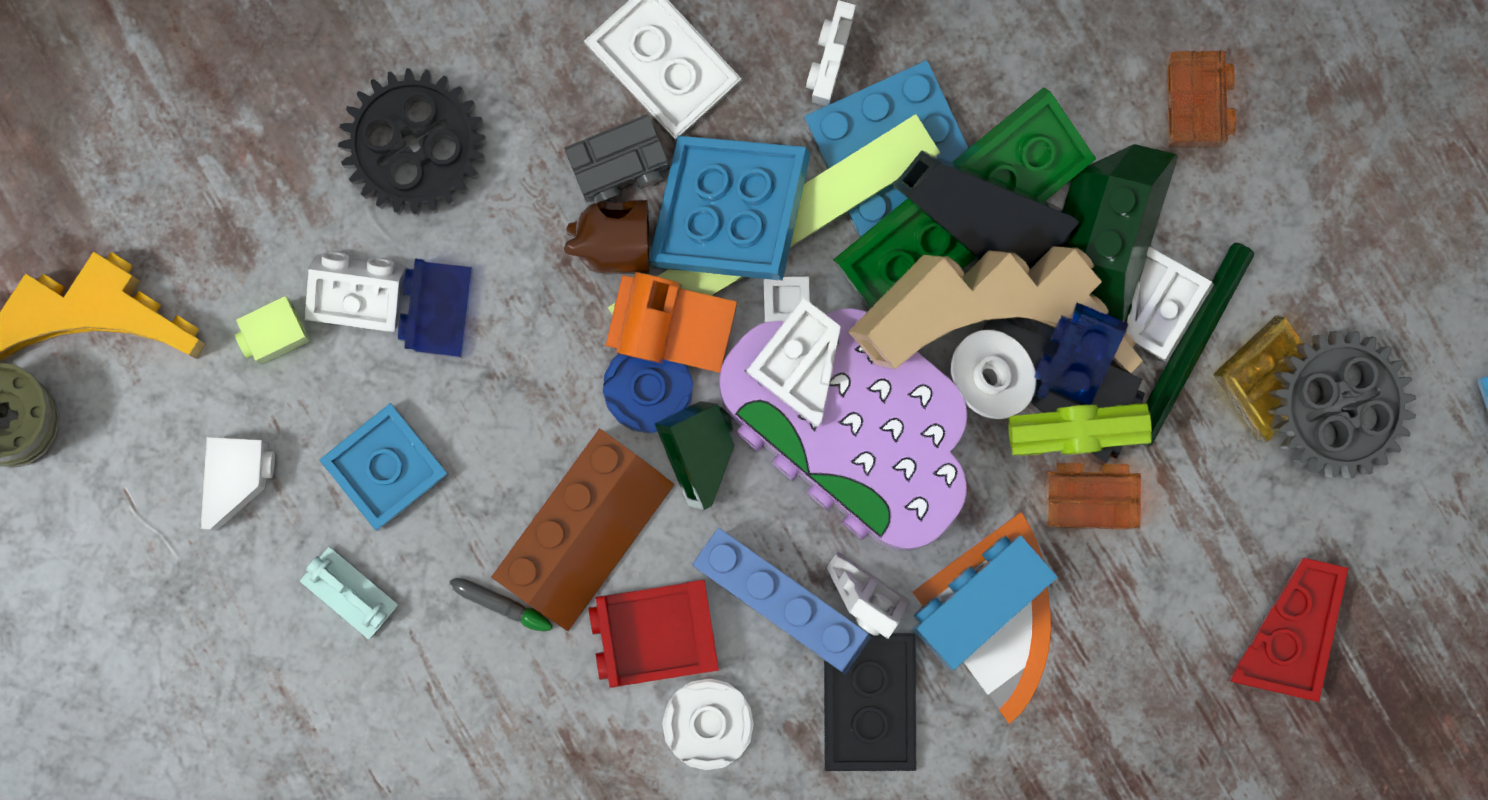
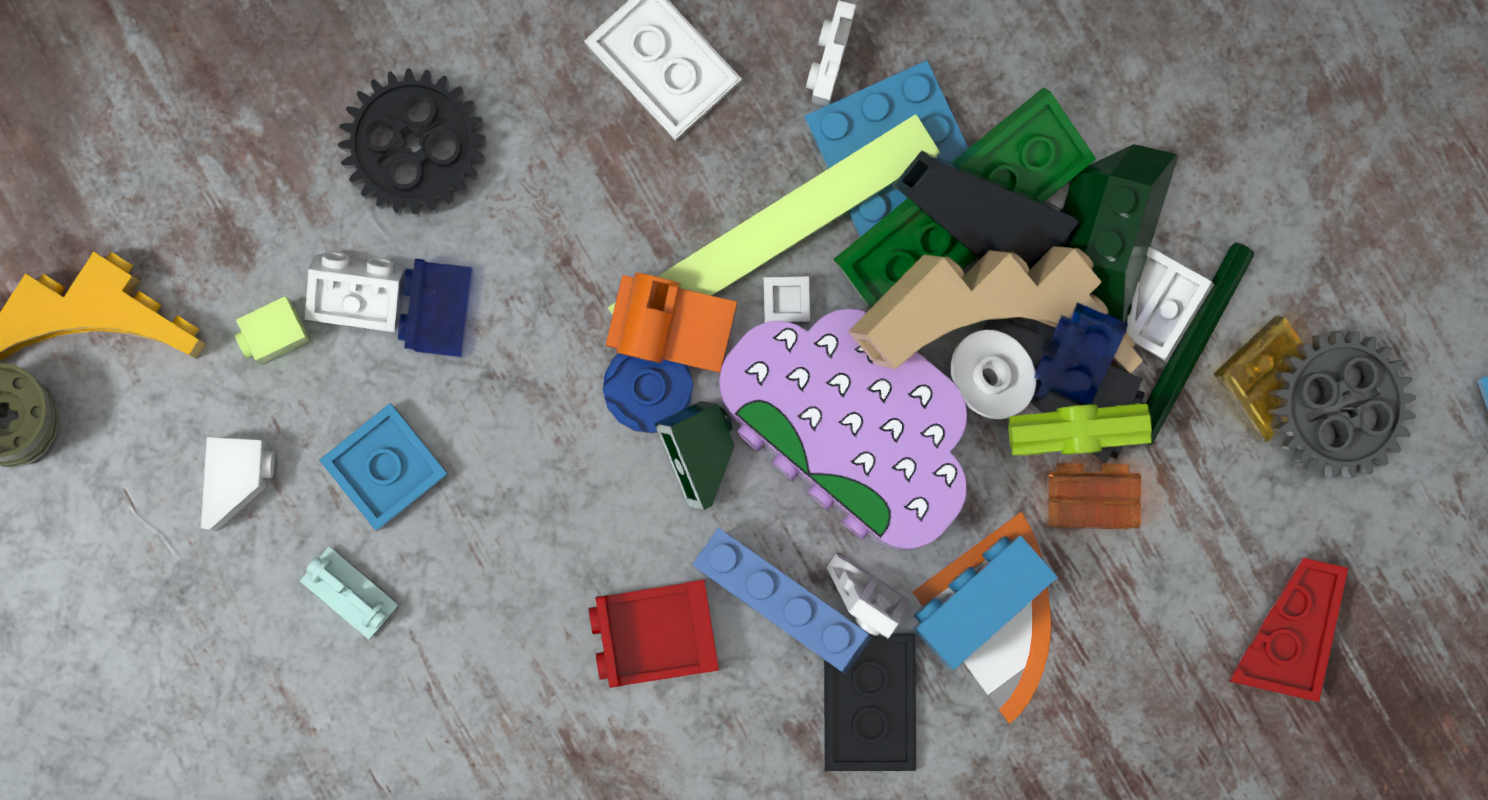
dark grey piece [450,578,553,632] -> none
dark orange slope [491,428,675,631] -> none
dark grey brick [564,114,669,203] -> none
reddish brown piece [564,200,650,275] -> none
dark azure plate [649,136,811,281] -> none
white tile [662,678,754,770] -> none
white wing [746,298,841,428] -> none
clear orange brick [1167,51,1236,148] -> none

